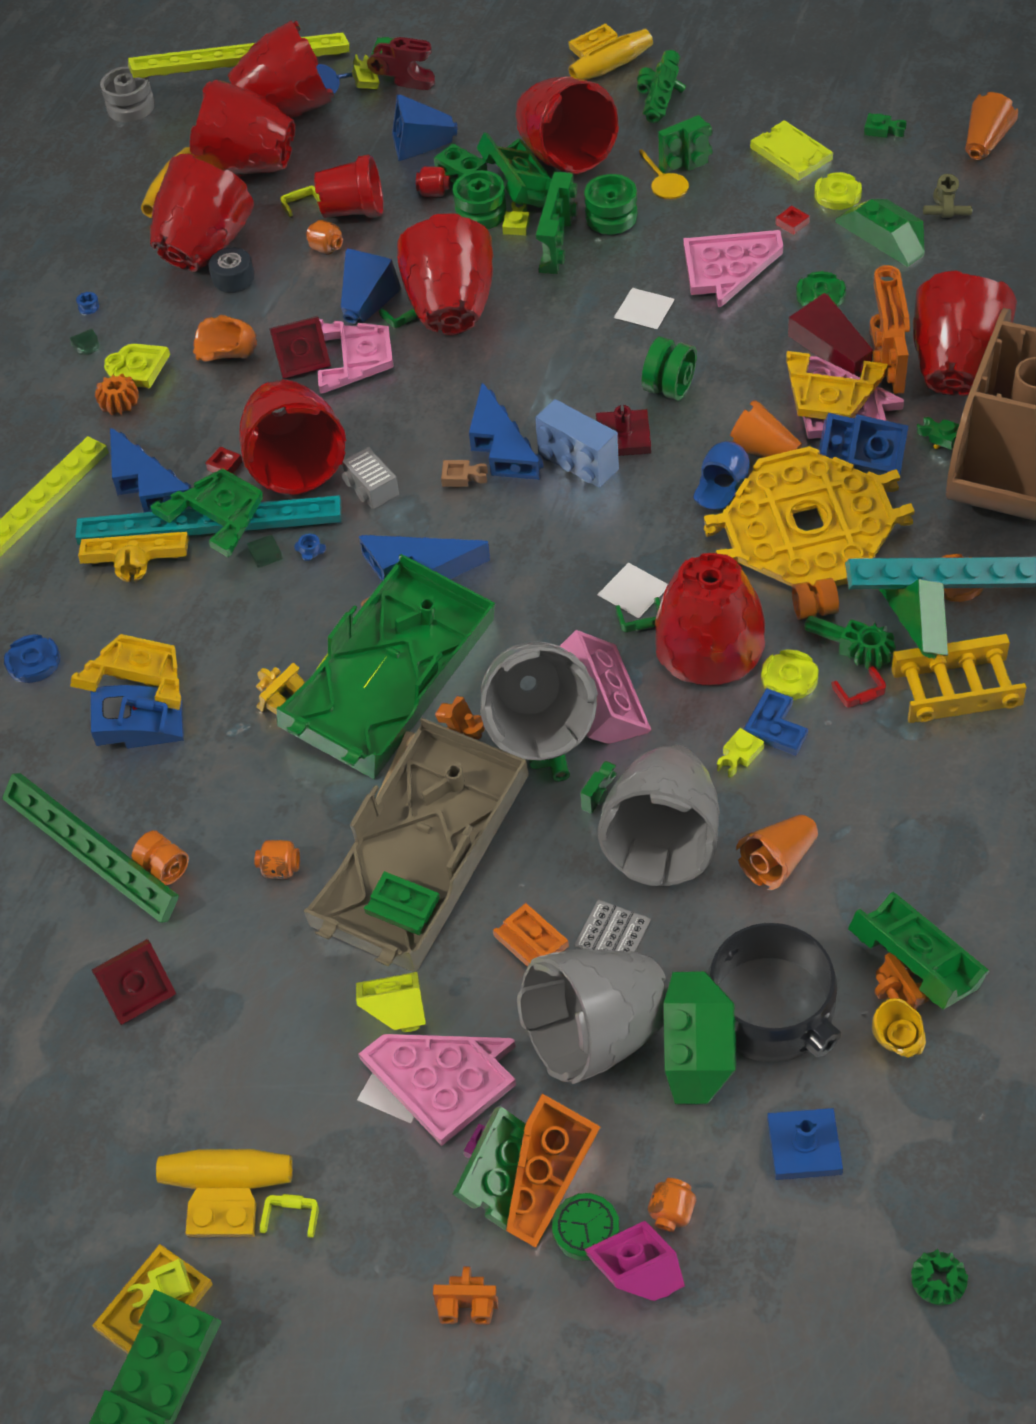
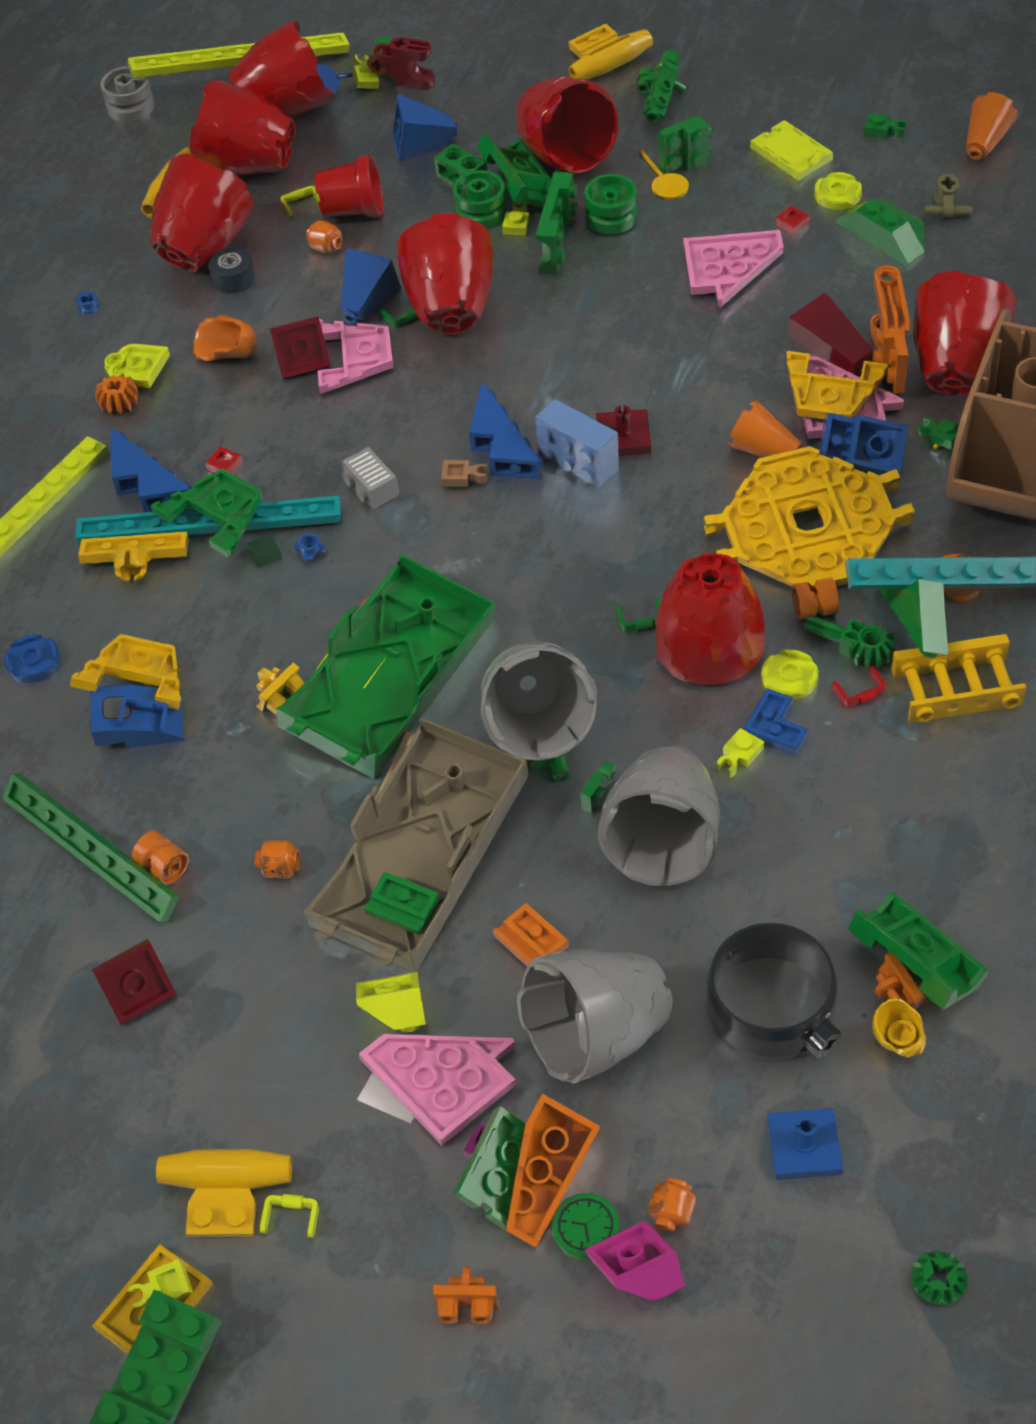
clear green tile [70,329,100,355] -> none
red piece [239,379,347,494] -> none
blue slope [359,535,490,581] -> none
red head [415,166,450,198] -> none
orange hips [435,696,485,739] -> none
bright pink slope [560,630,651,744] -> none
light grey sticker [574,900,651,952] -> none
white sticker [597,562,668,618] -> none
white sticker [614,288,675,329] -> none
green wheel [641,336,697,401] -> none
green wedge [664,971,736,1104] -> none
blue piece [693,441,750,510] -> none
orange cone [736,814,818,890] -> none
green tile [796,271,846,306] -> none

